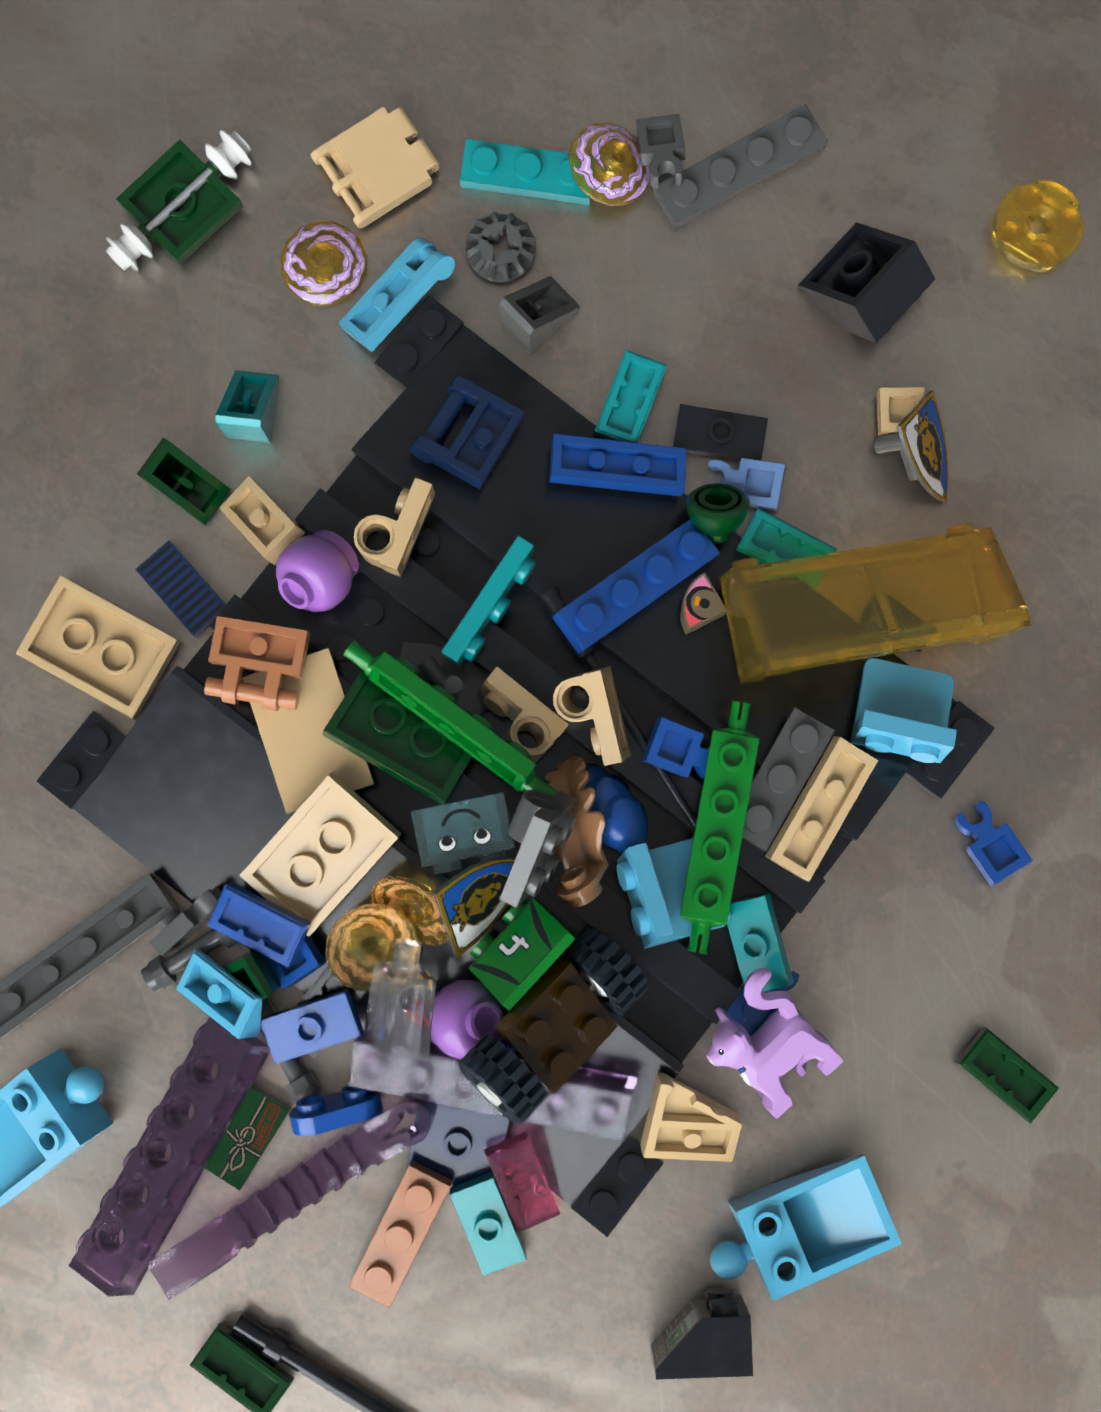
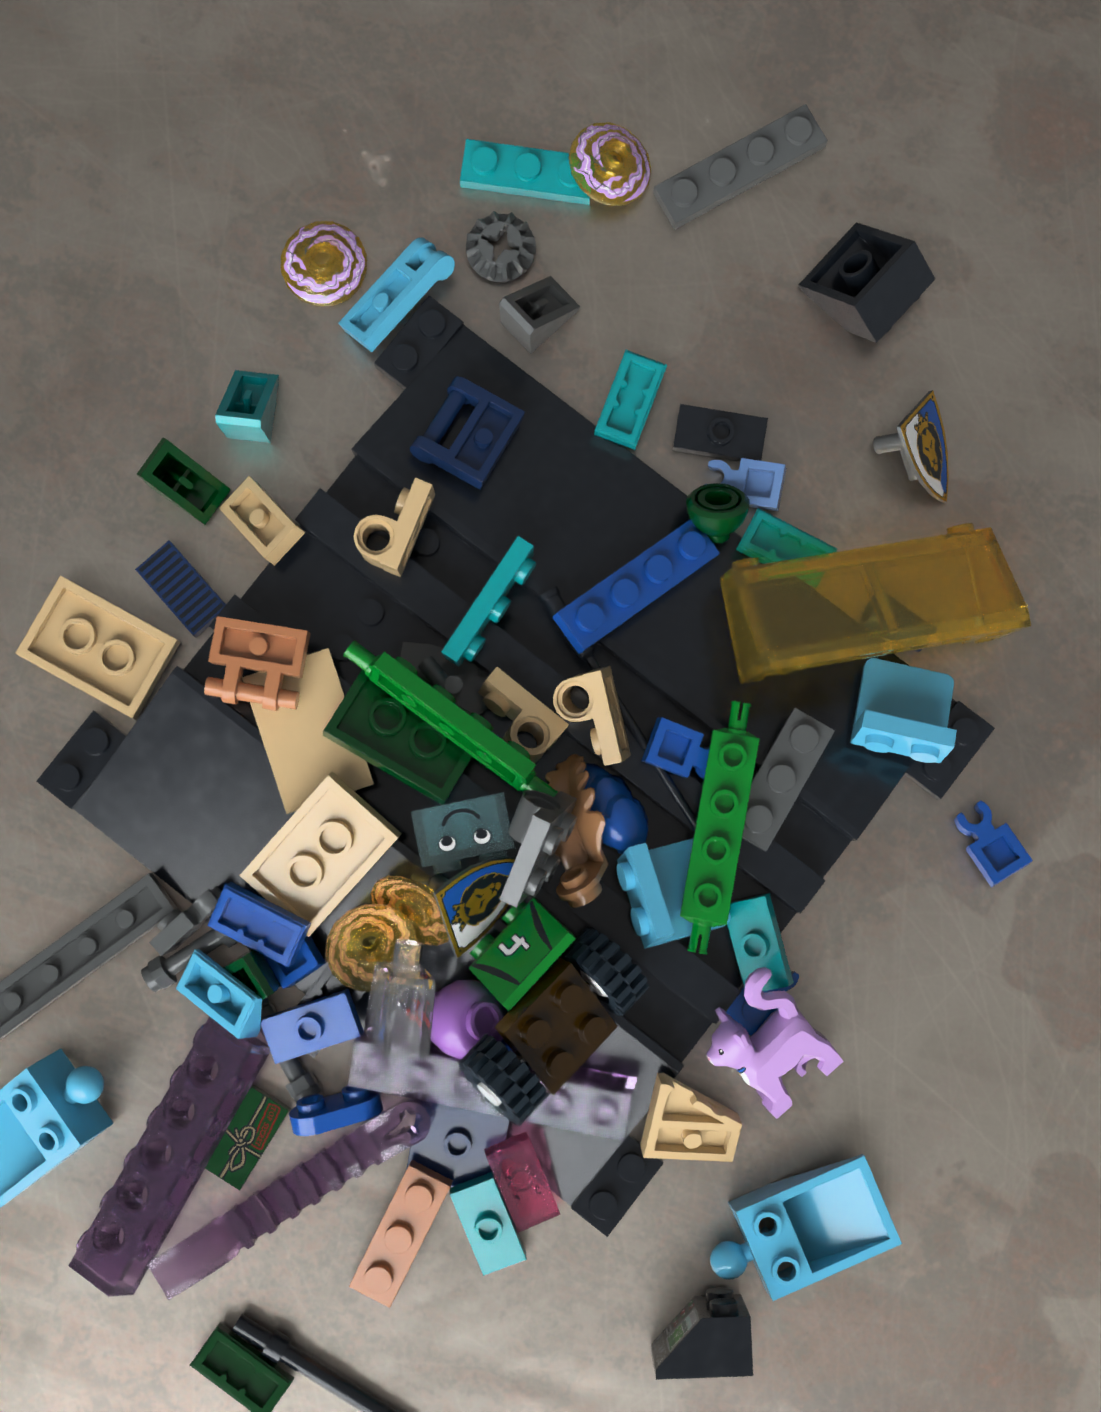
dark green plate [106,130,252,272] -> none
medium lavender piece [276,530,359,612] -> none
tan plate [311,107,440,229] -> none
blue plate [549,434,686,496] -> none
dark grey plate [636,114,685,189] -> none
dark tan tile [680,572,727,635] -> none
tan plate [765,736,878,882] -> none
tan plate [877,387,925,436] -> none
dark green plate [955,1027,1059,1124] -> none
clear yellow plate [991,180,1084,273] -> none

